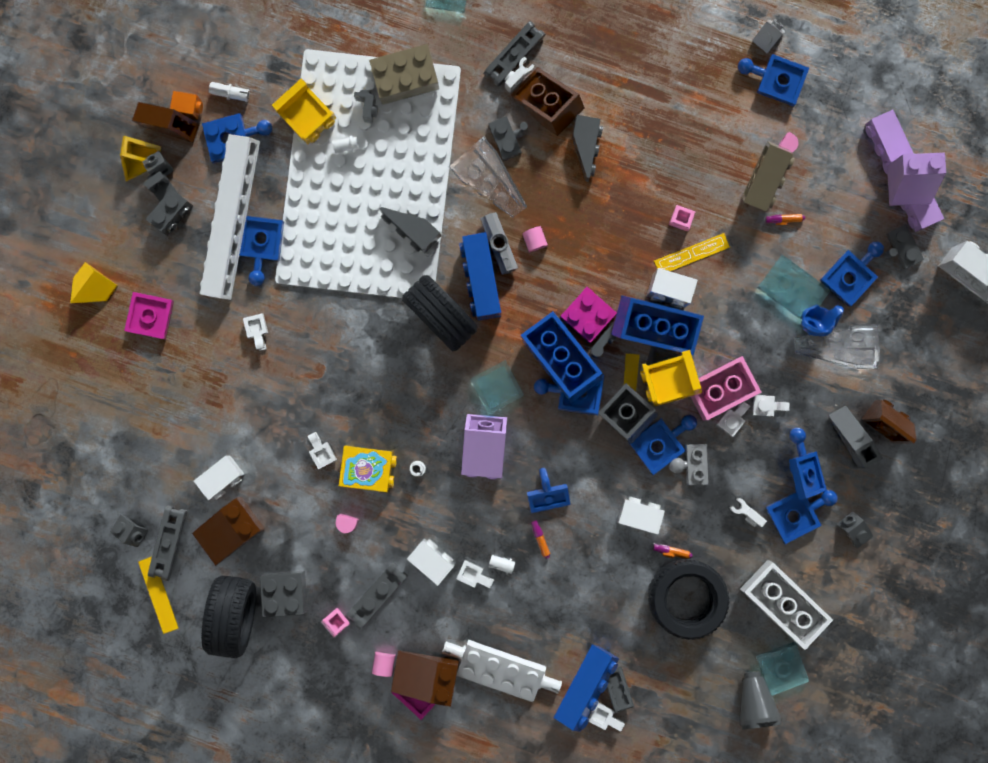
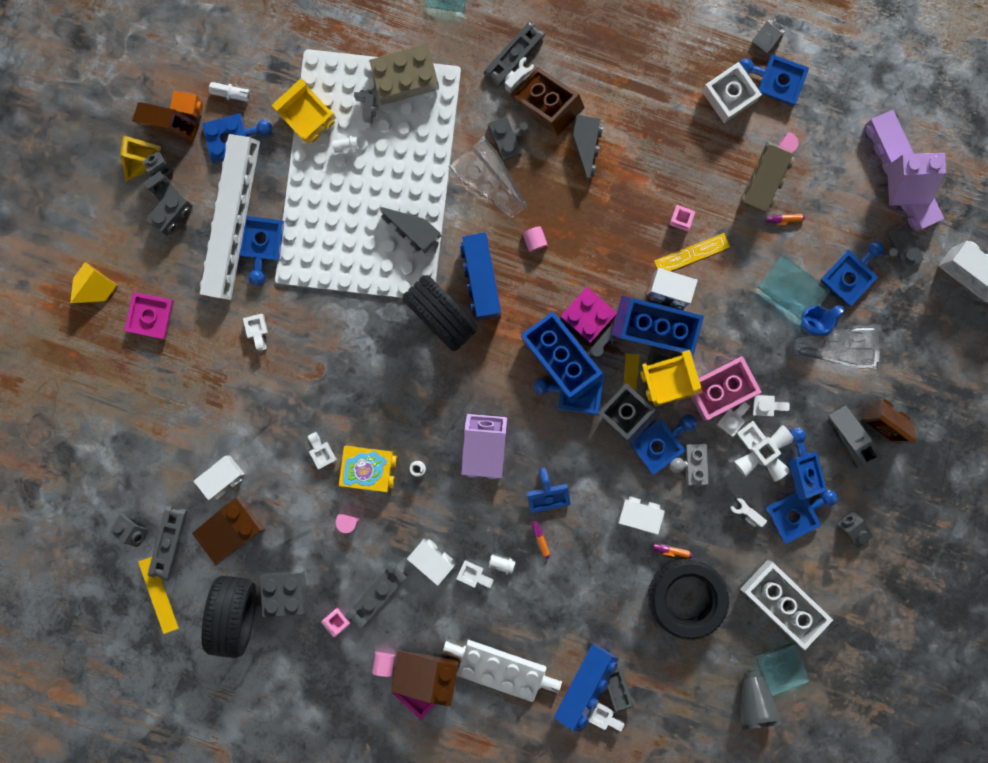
clear light blue plate [470,360,524,414] -> none
light grey piece [480,212,518,275] -> none
none -> white brick [702,62,762,124]
none -> white brick [733,421,793,482]

